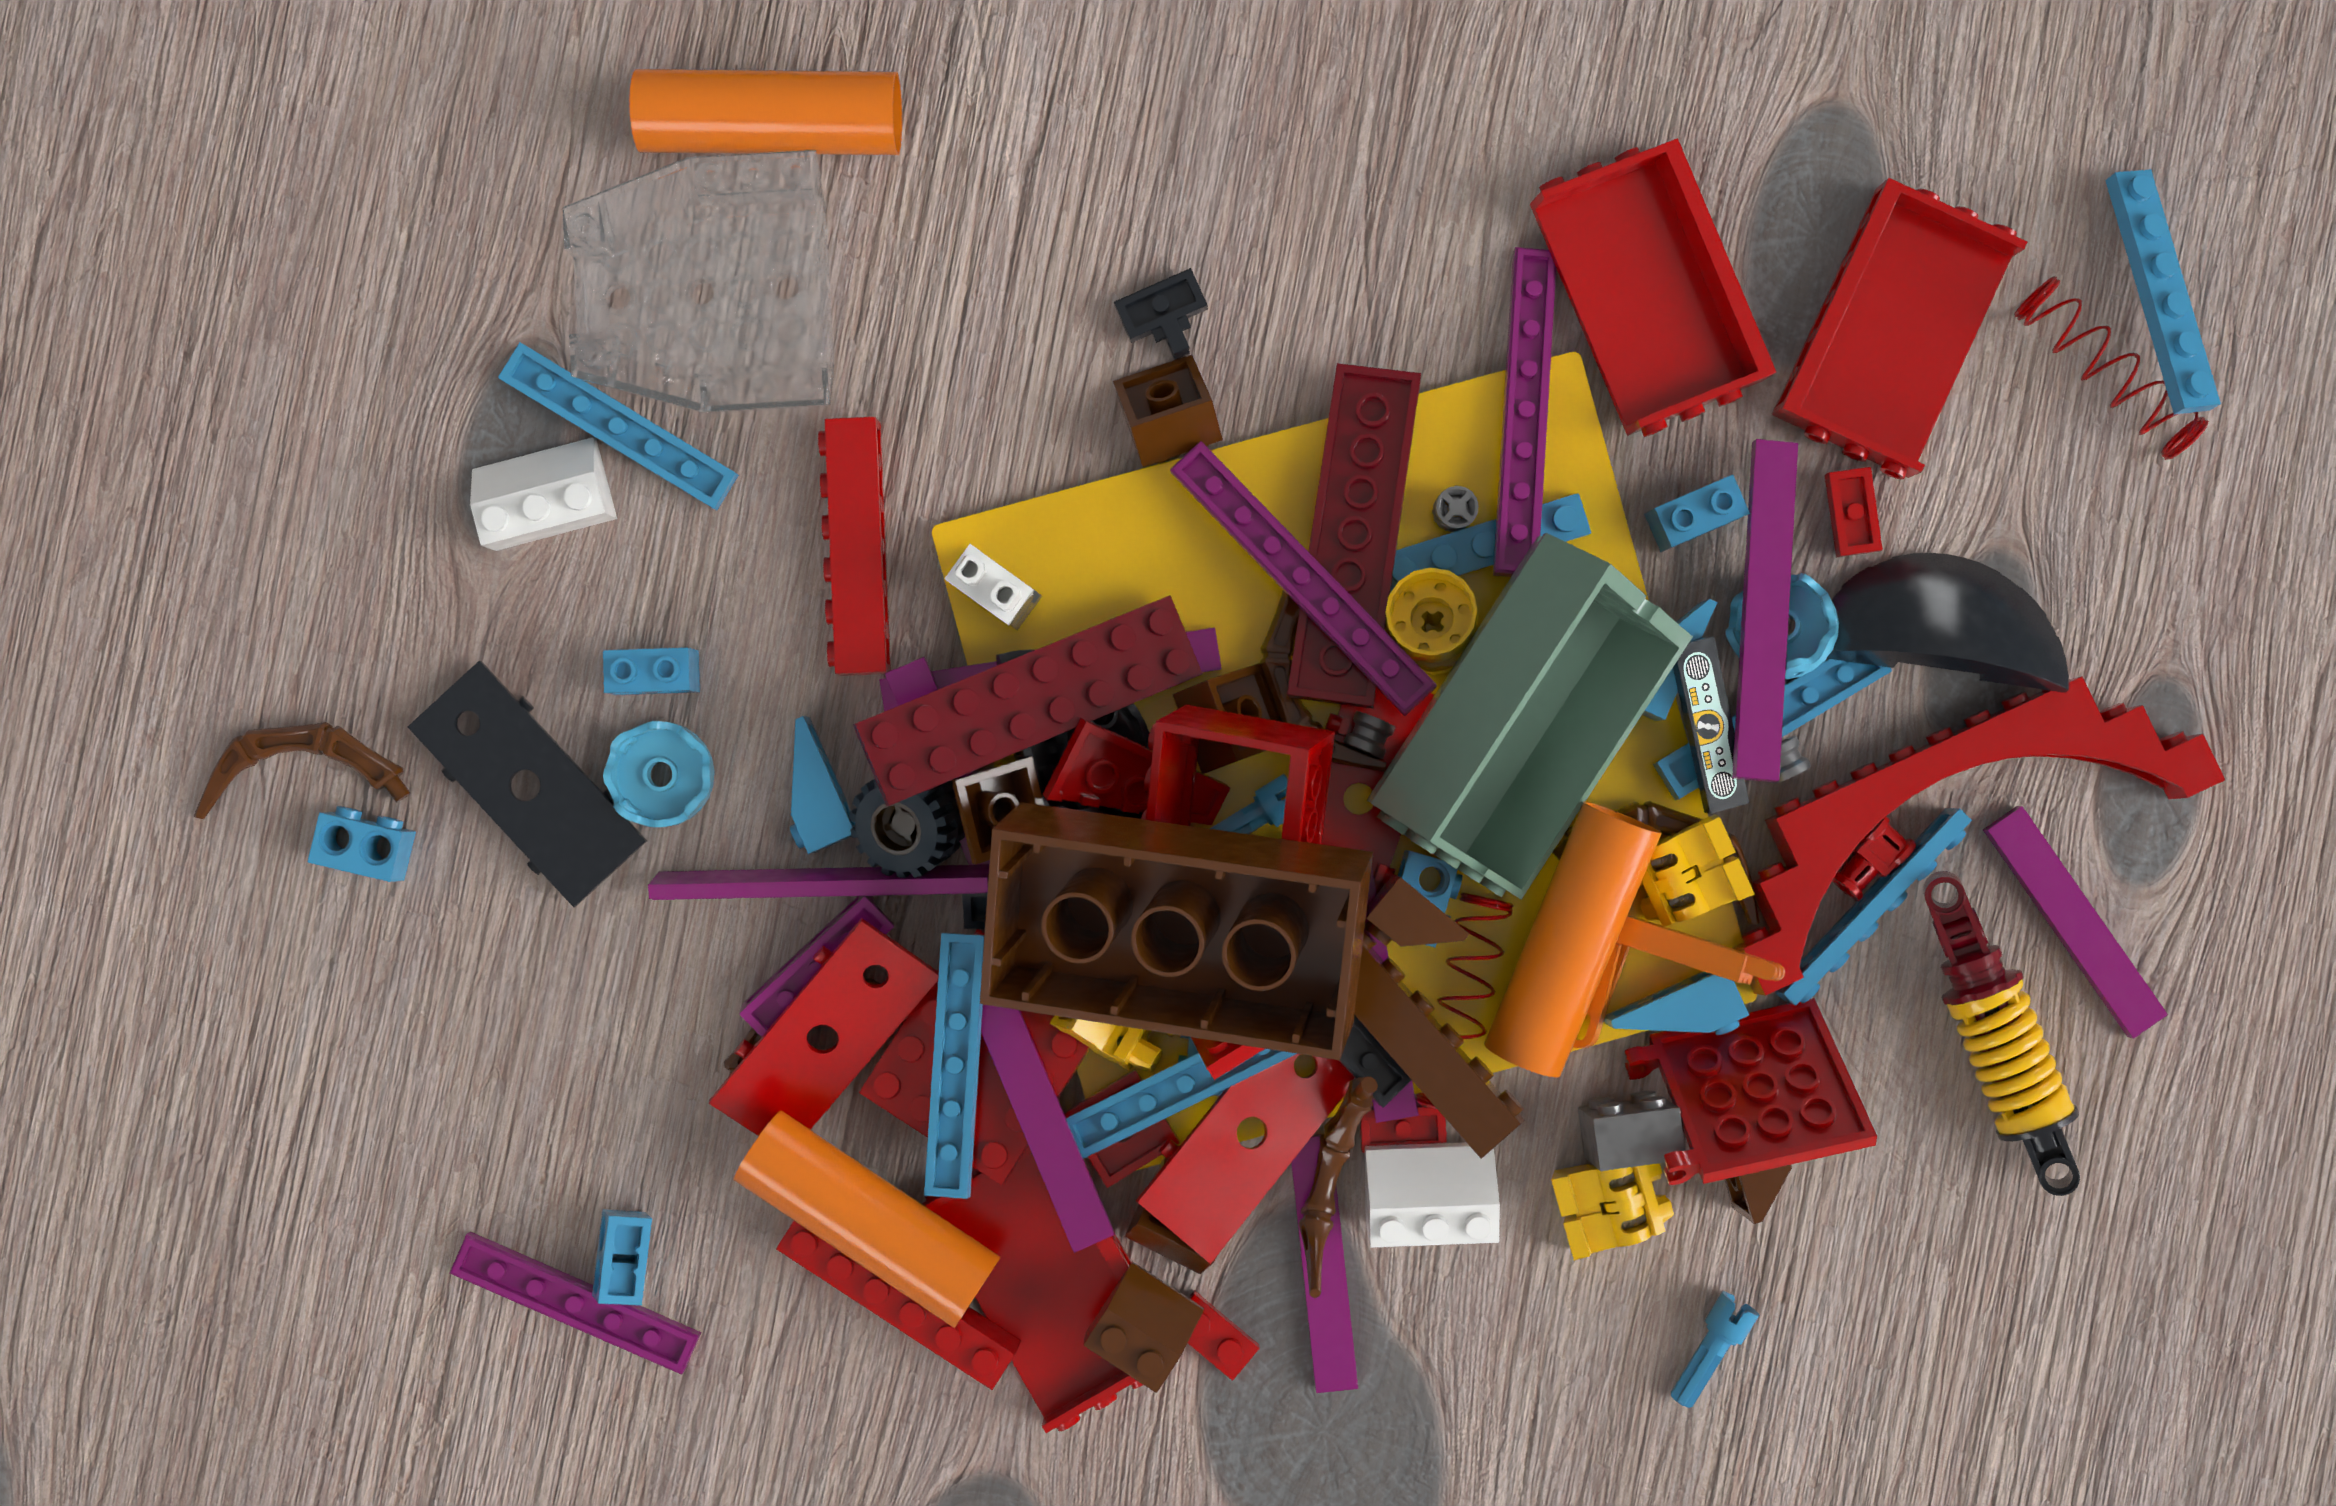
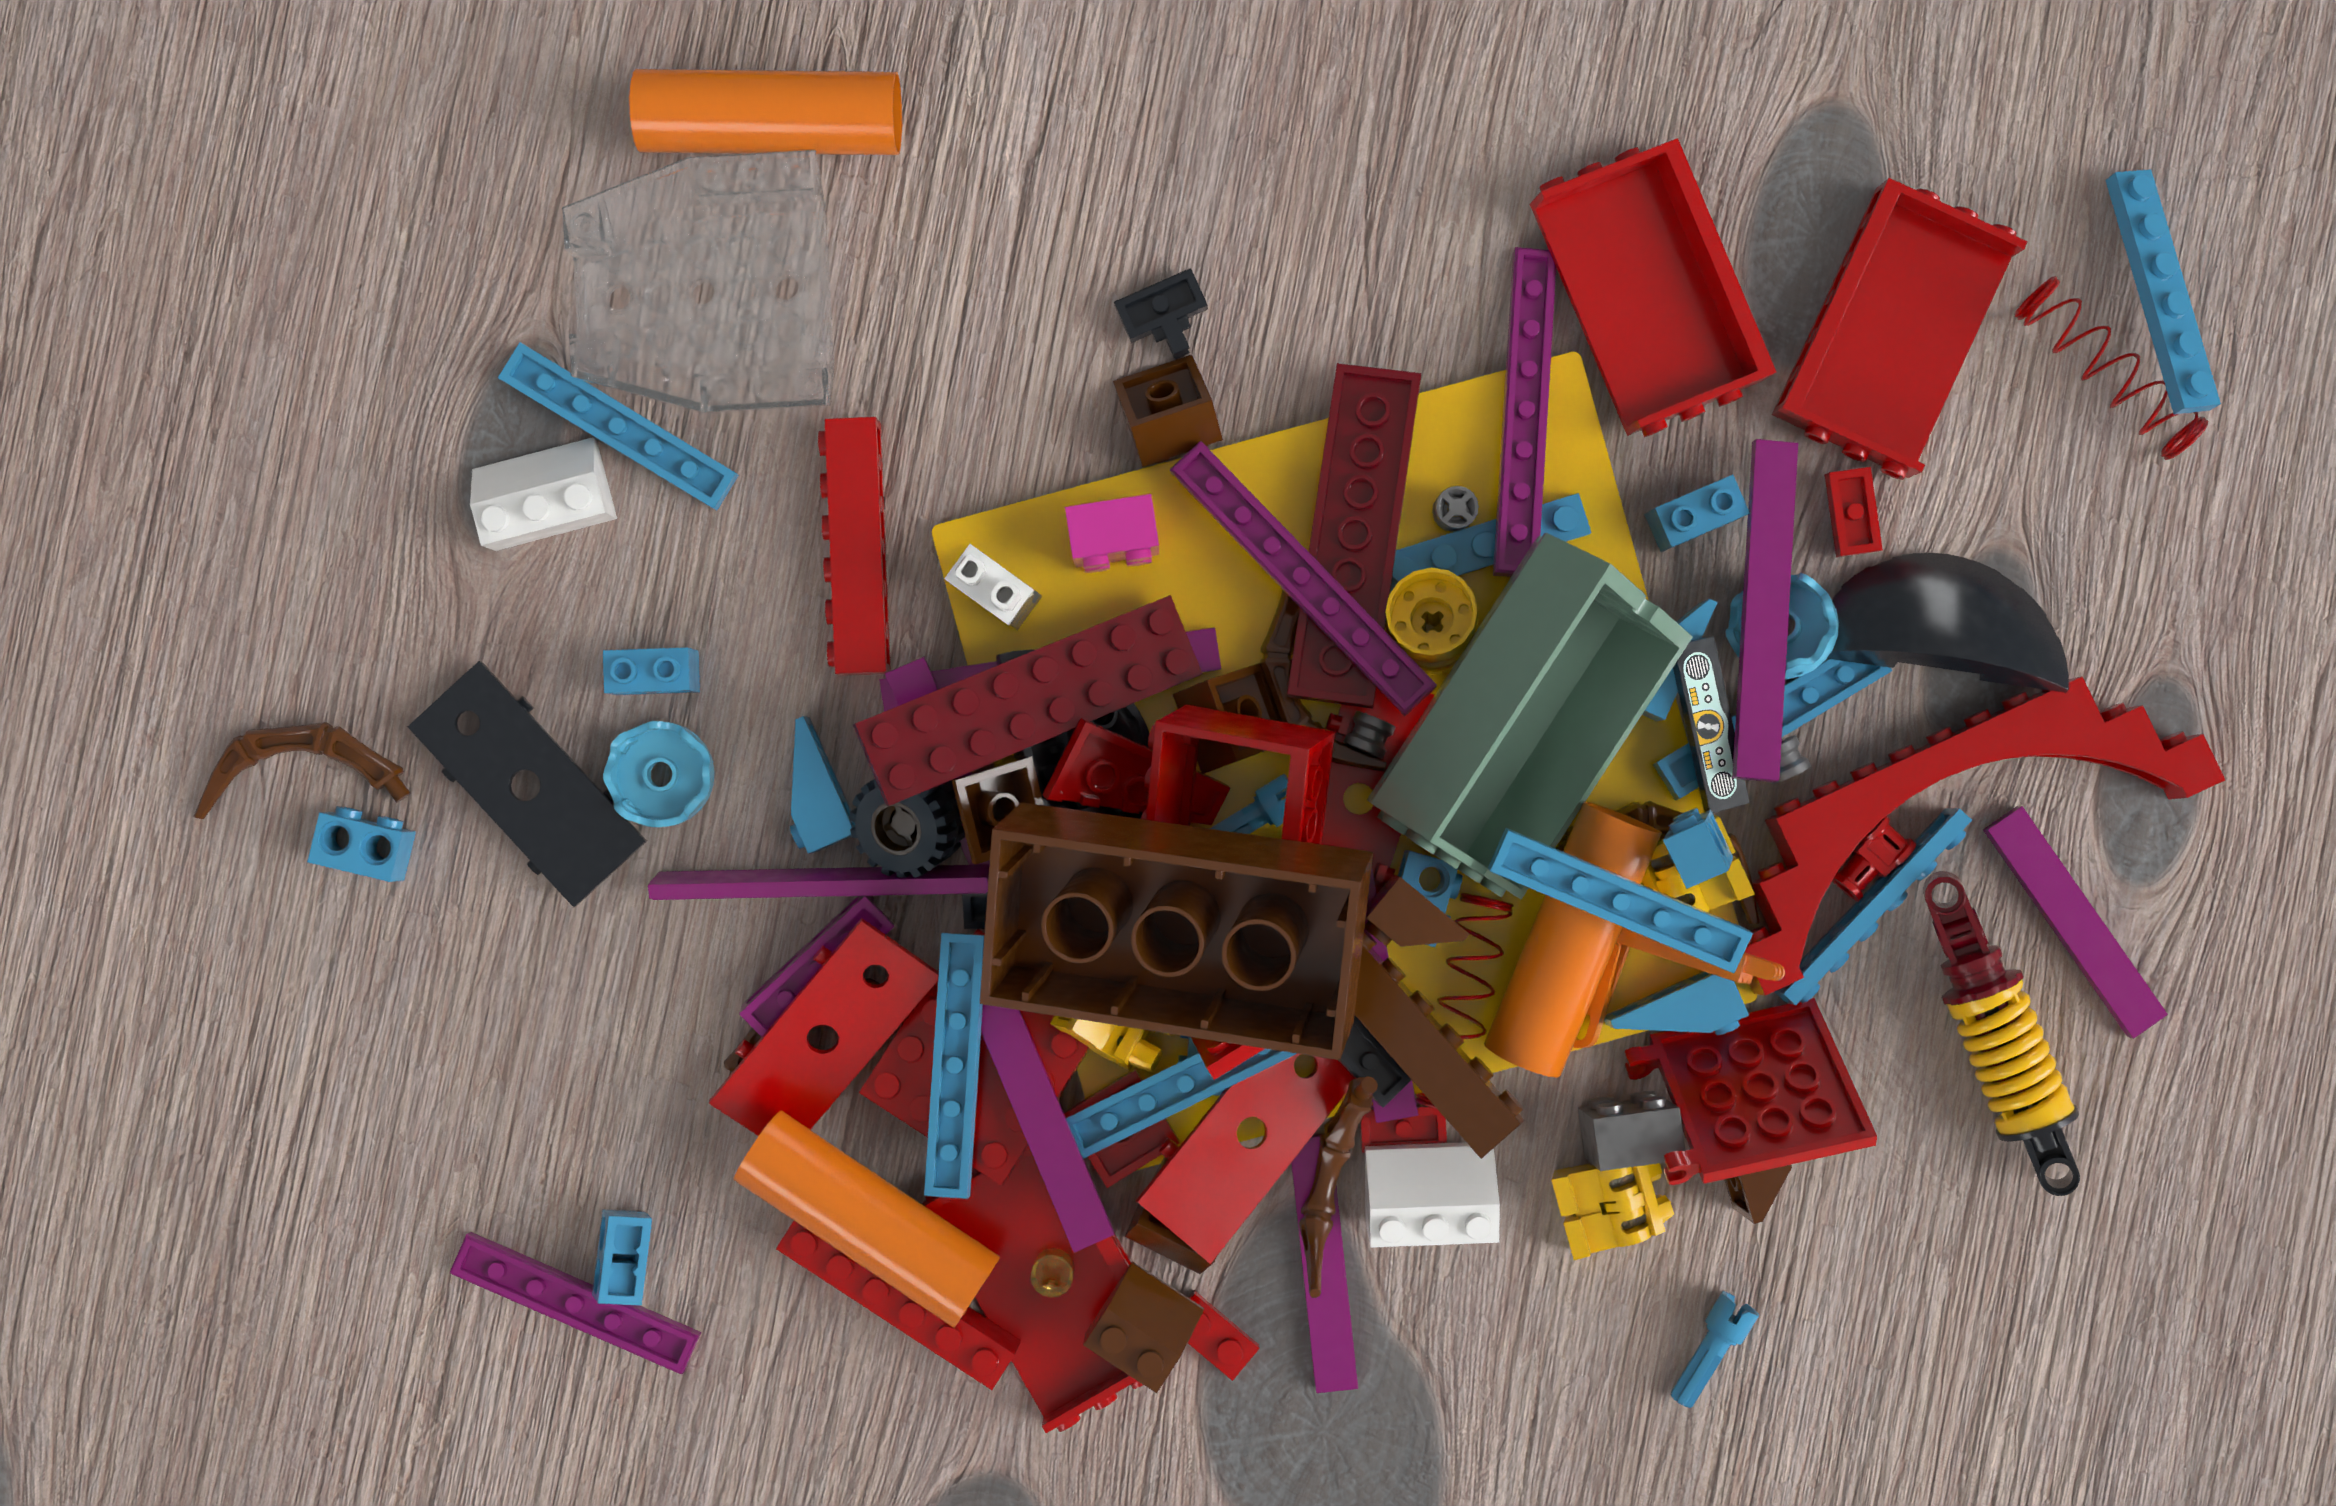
none -> clear yellow wheel [1031,1248,1075,1298]
none -> dark pink brick [1065,494,1160,573]
none -> dark azure plate [1488,828,1753,973]
none -> dark azure brick [1663,808,1733,889]

